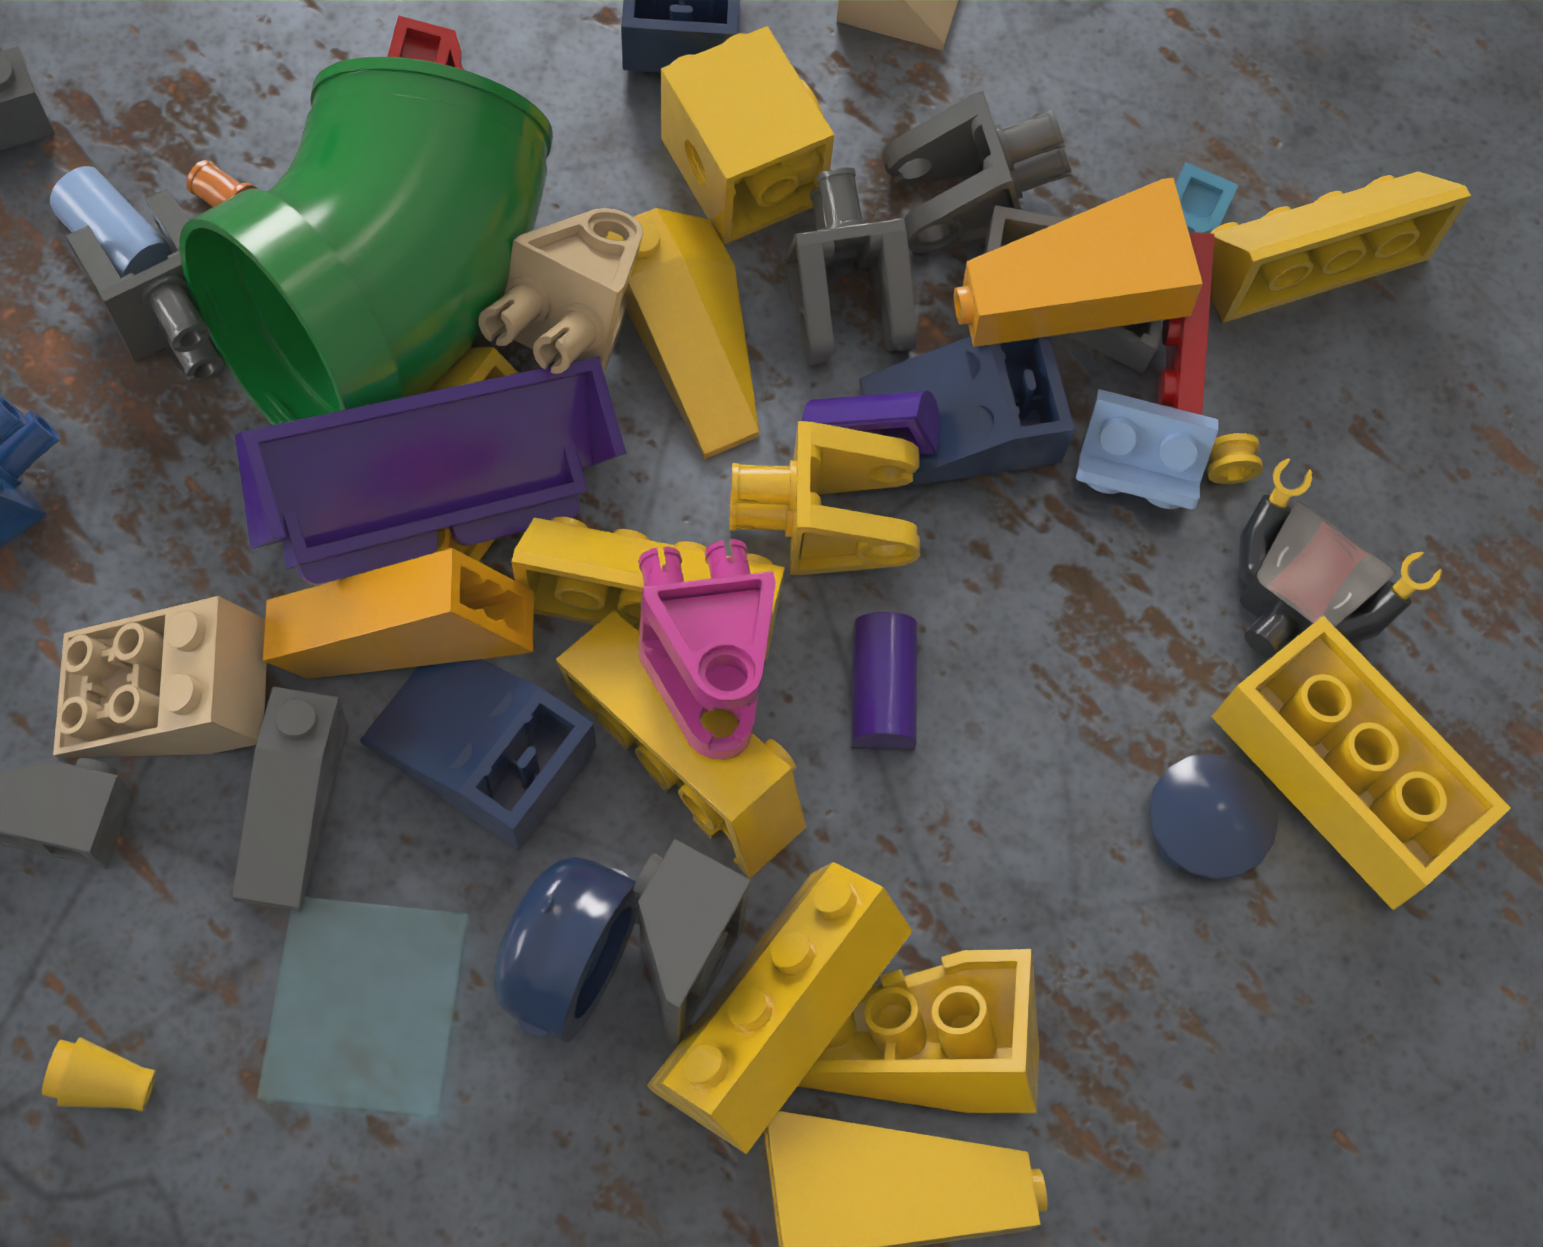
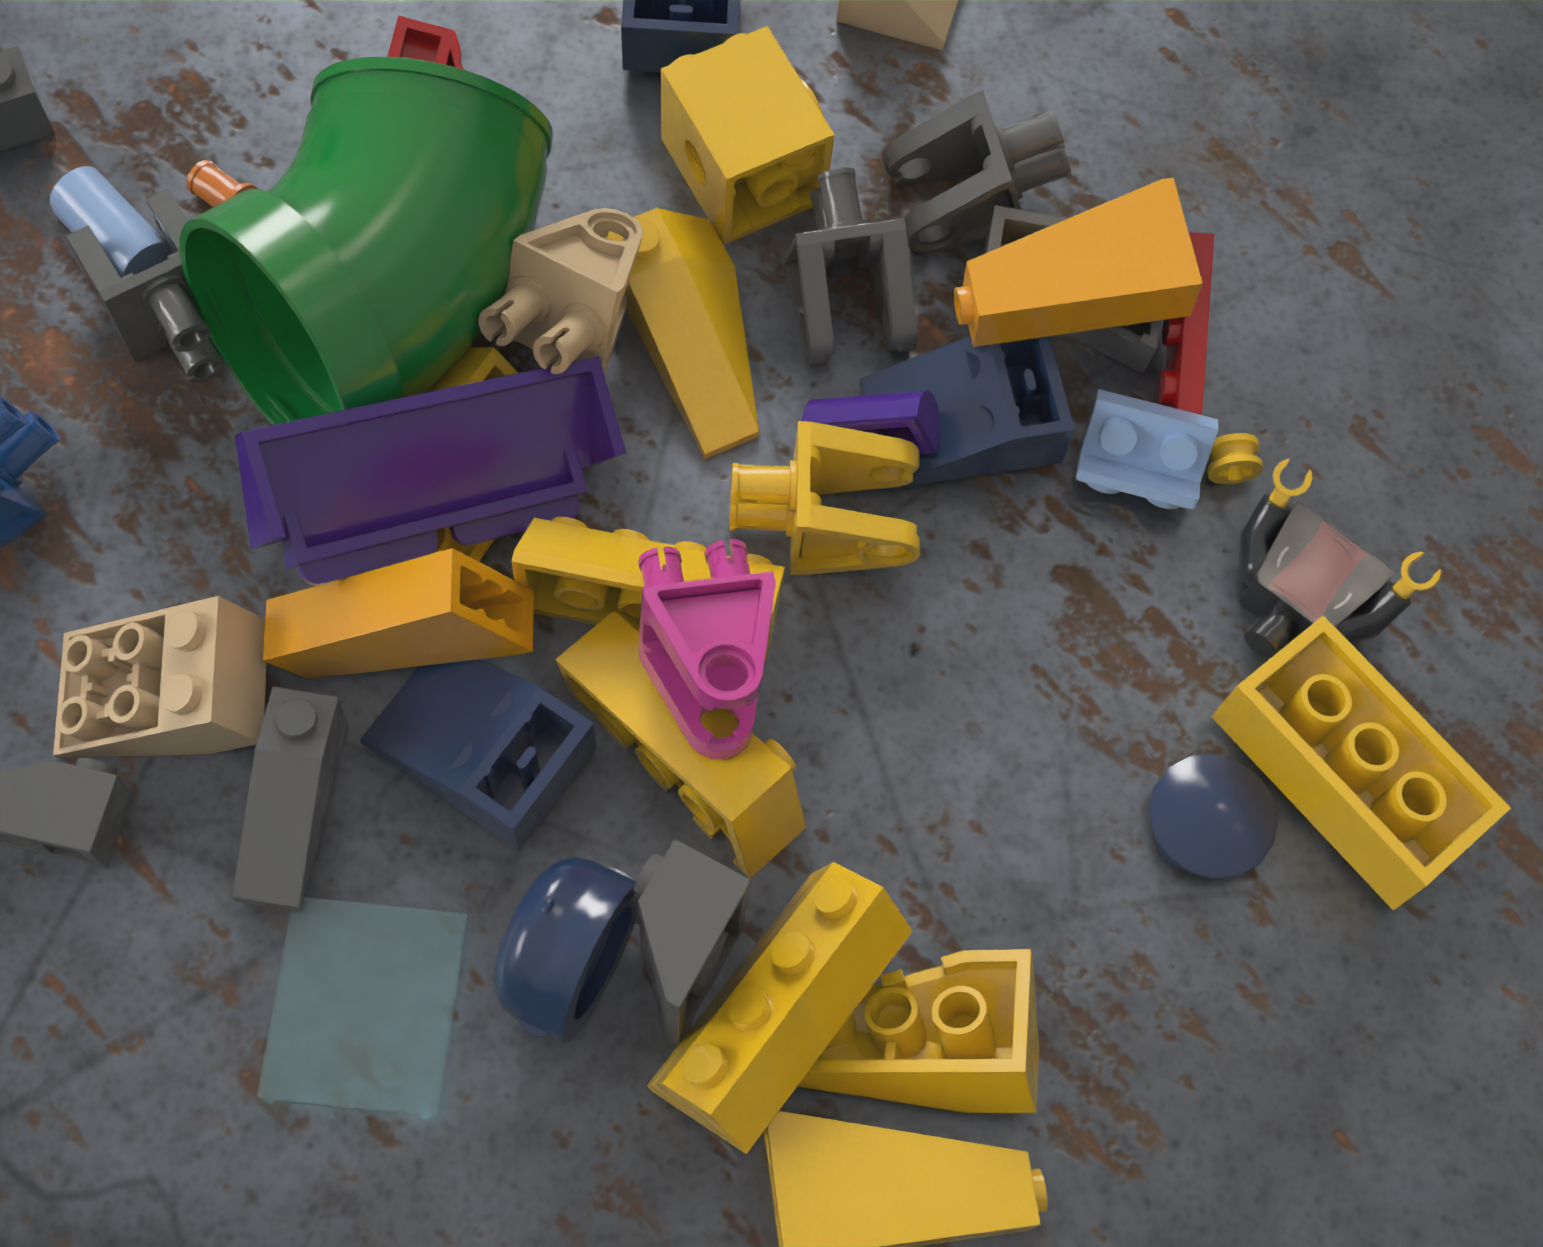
yellow cone [42,1037,156,1112] -> none
dark purple brick [851,612,917,750] -> none
dark azure slope [1175,162,1239,233] -> none
yellow slope [1210,171,1471,323] -> none

